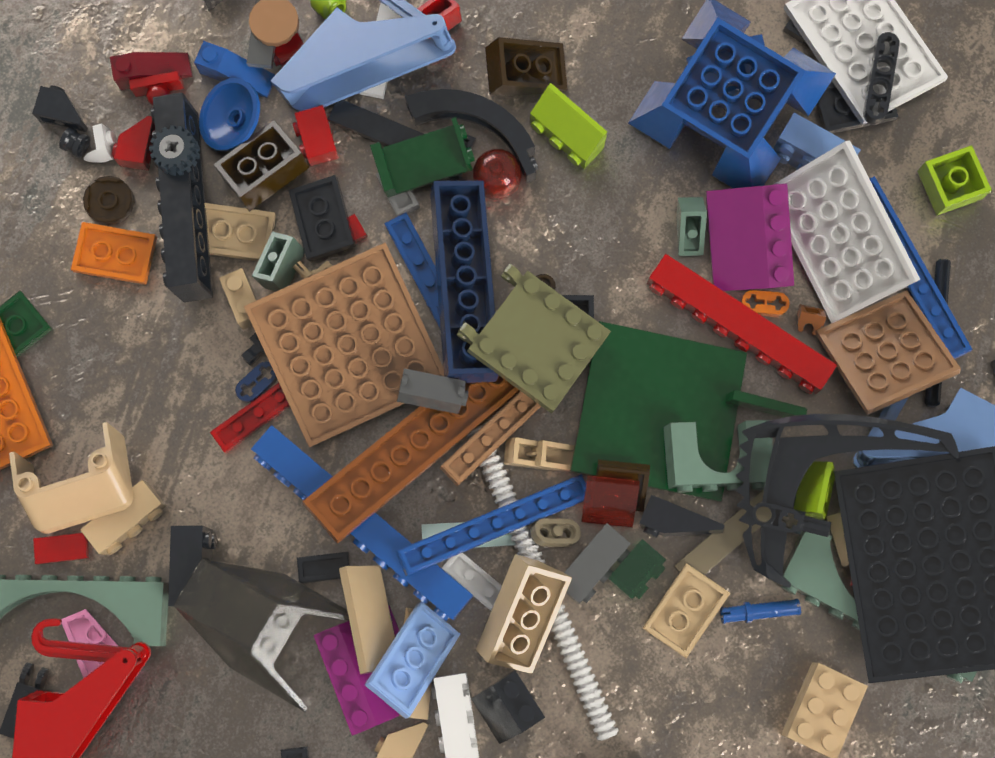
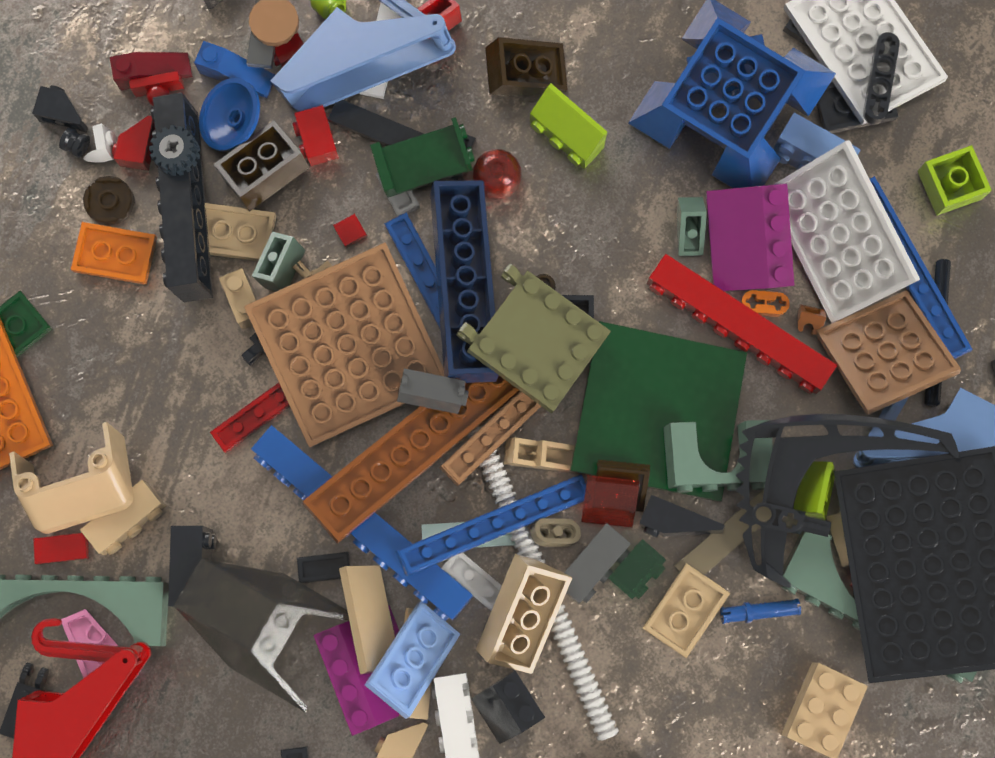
dark blue beam [235,361,278,403] -> none
black plate [288,175,356,262] -> none
black arch [405,89,538,183] -> none
dark green tile [725,390,808,417] -> none

